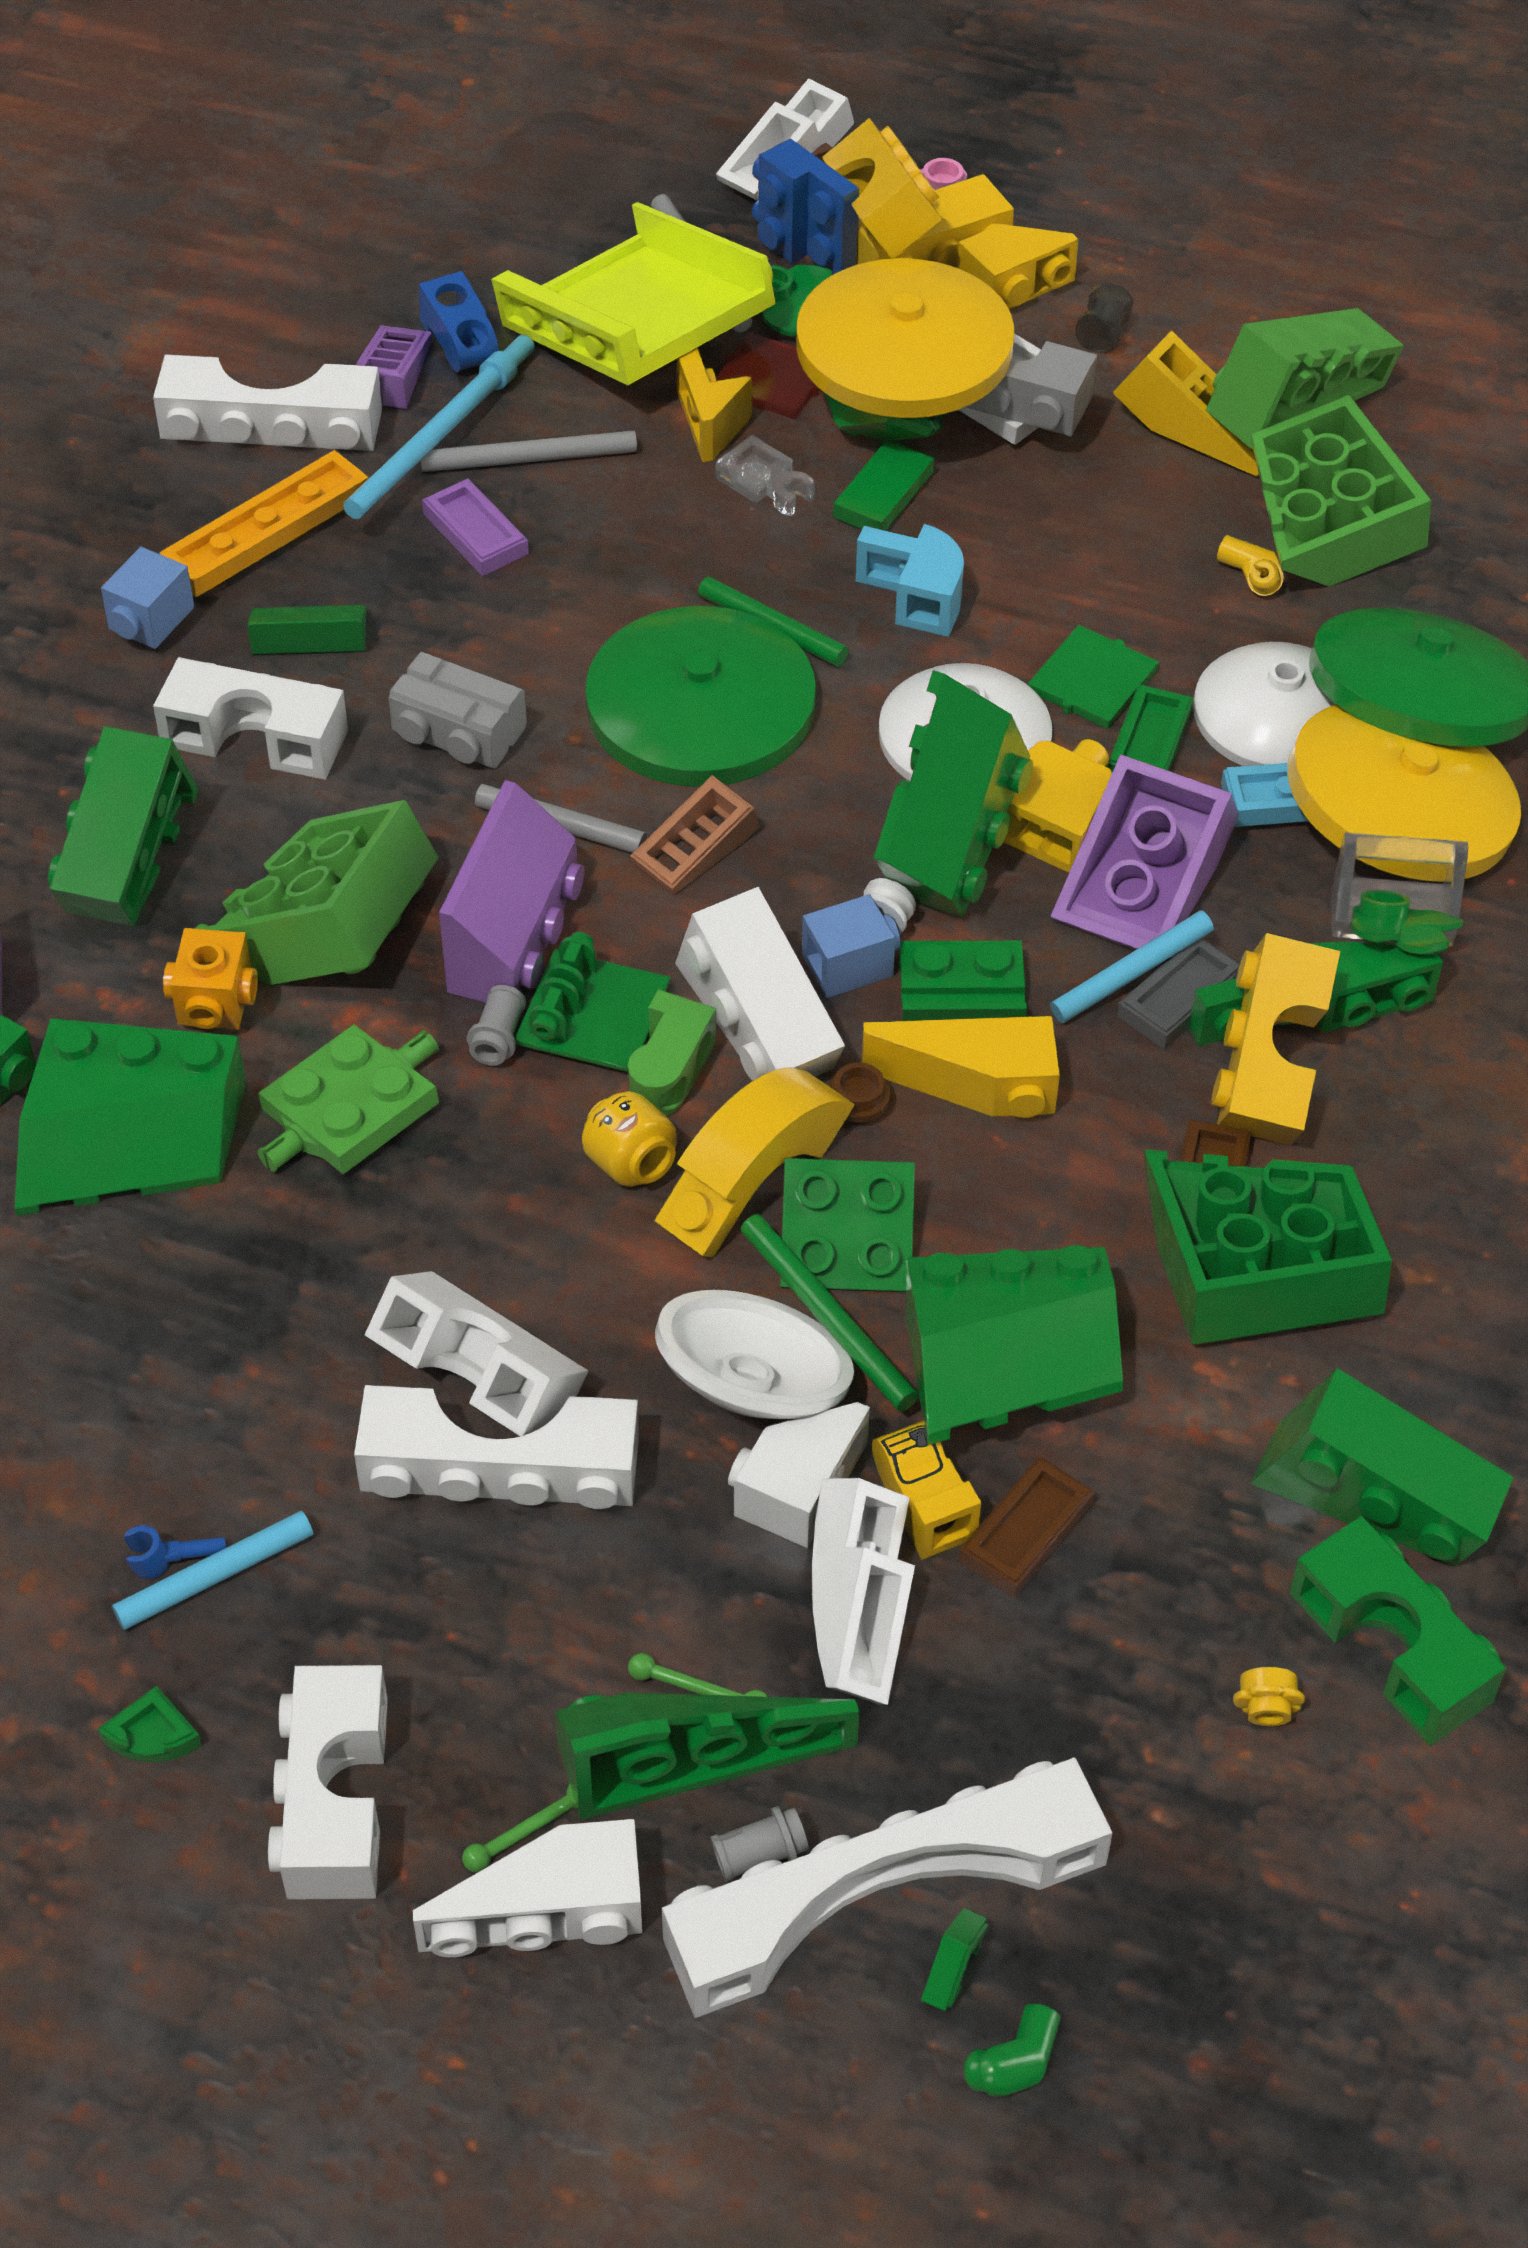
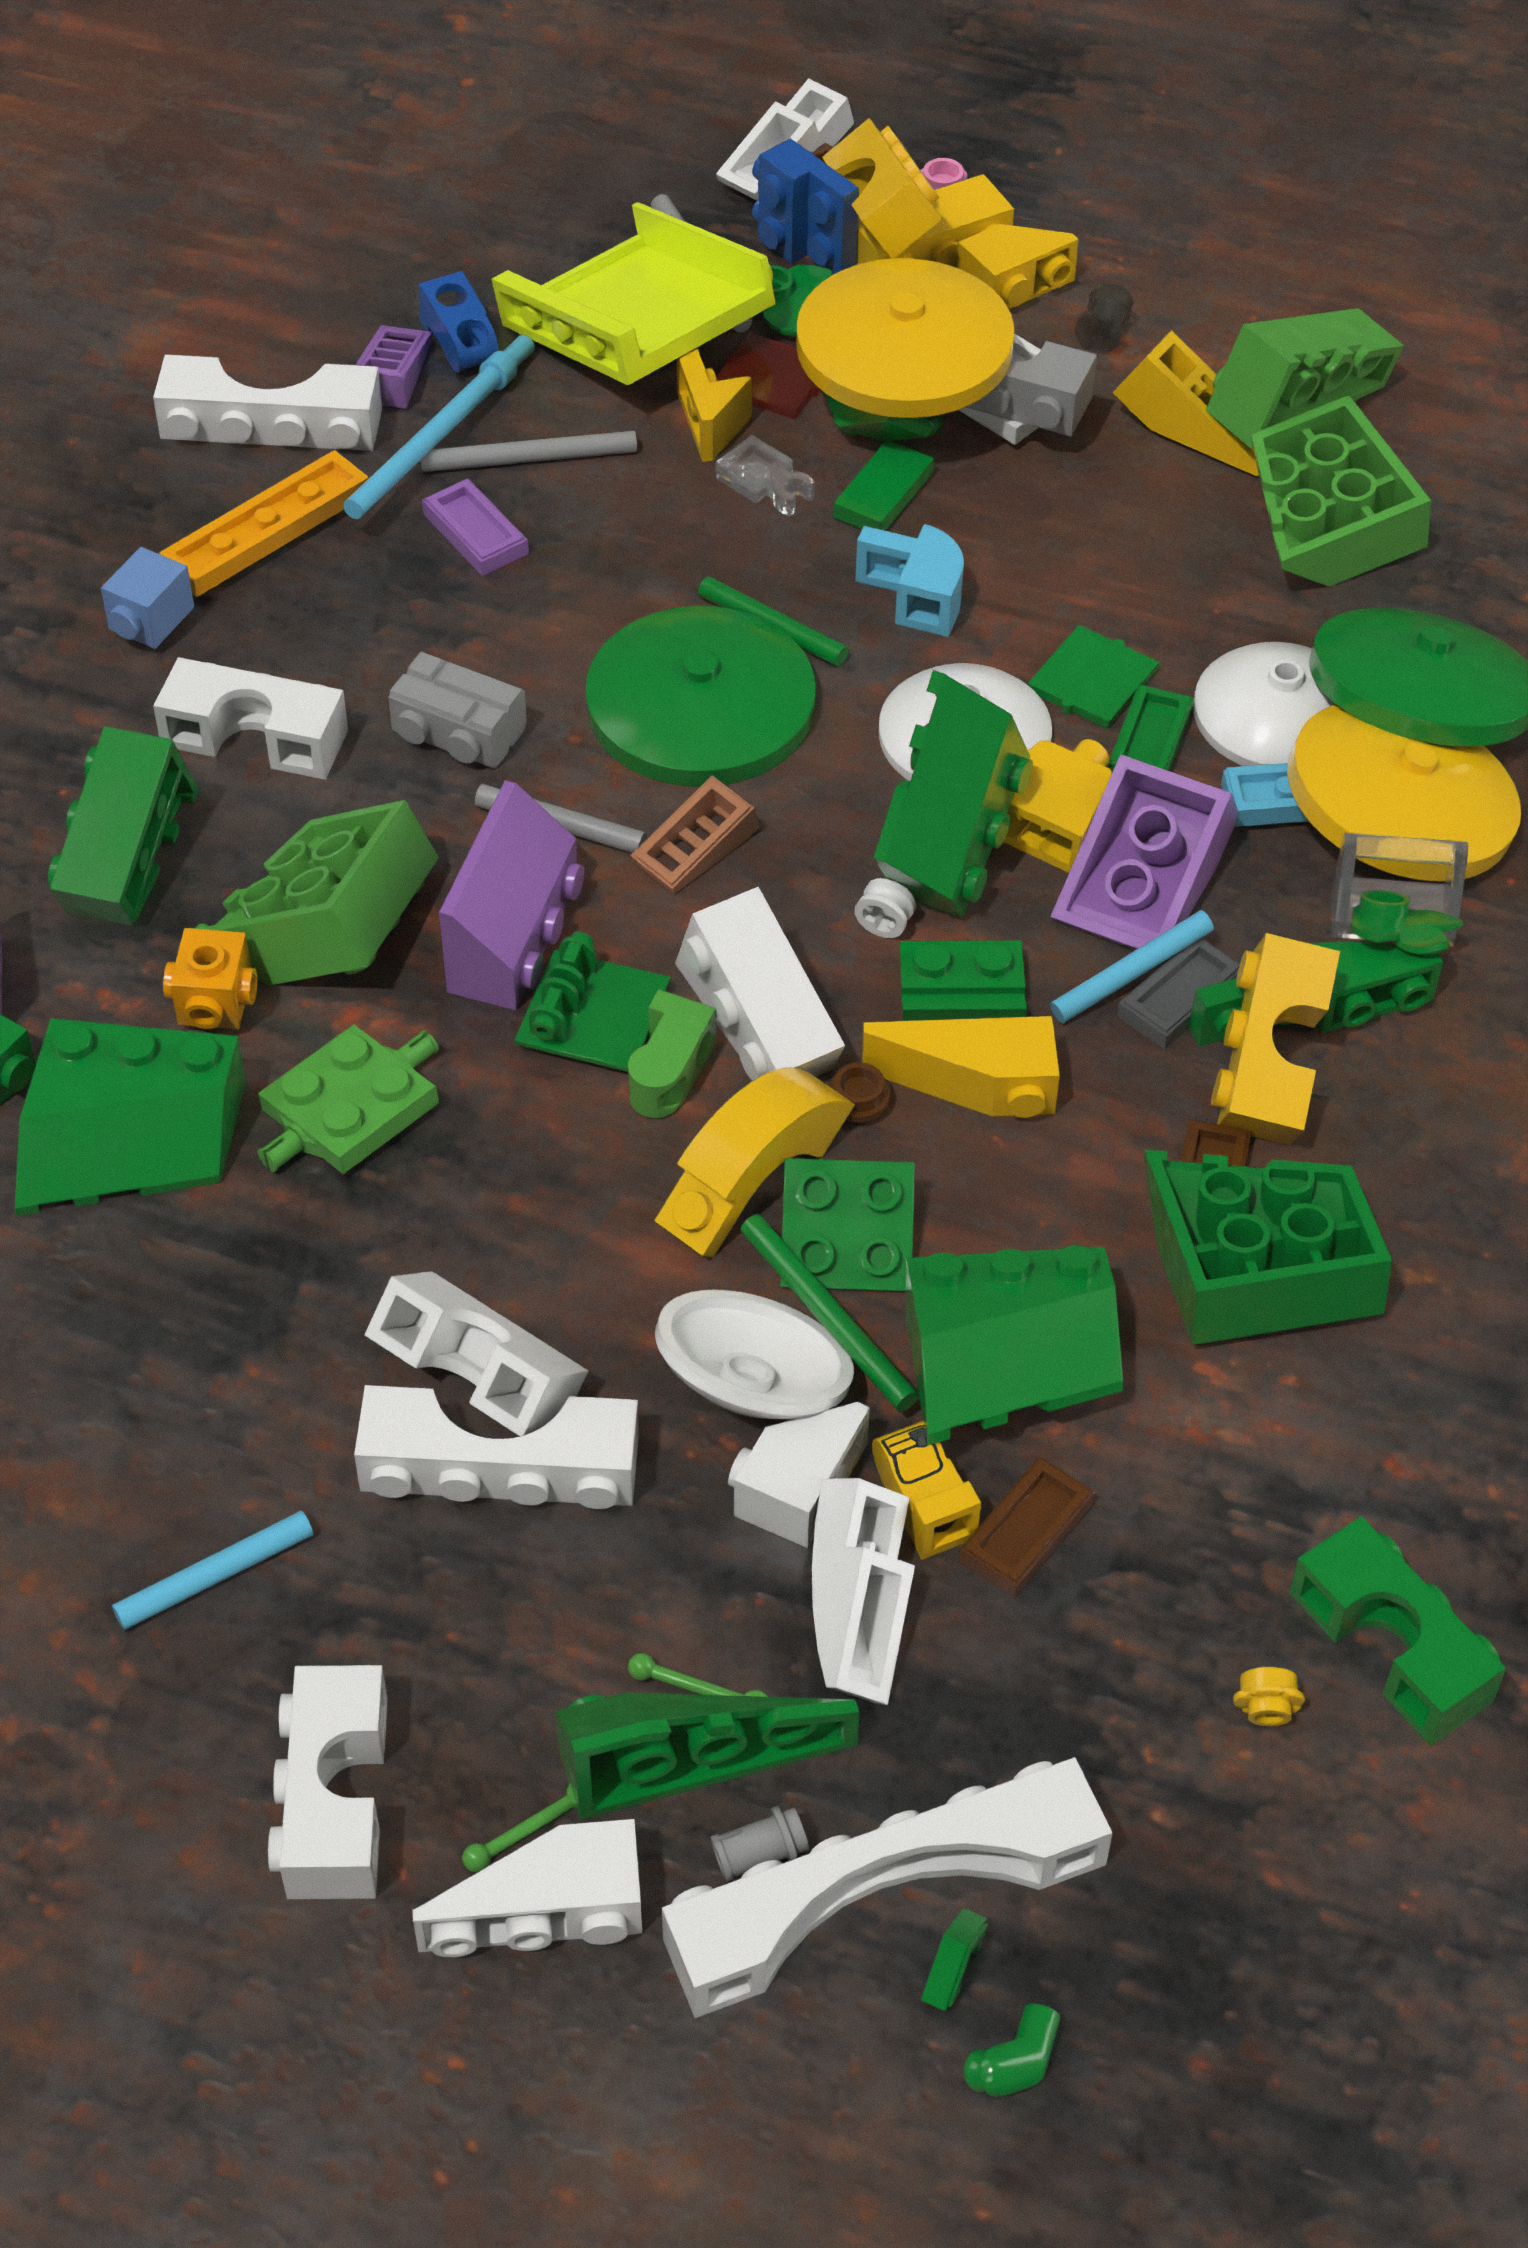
green tile [98,1686,202,1762] -> none
blue hand [124,1525,226,1580] -> none
green slope [248,605,366,654] -> none
light grey pin [466,985,527,1066] -> none
yellow head [582,1091,677,1187] -> none
medium blue brick [802,894,900,998] -> none
yellow arm [1217,535,1284,596] -> none
green wedge [1250,1368,1514,1567] -> none

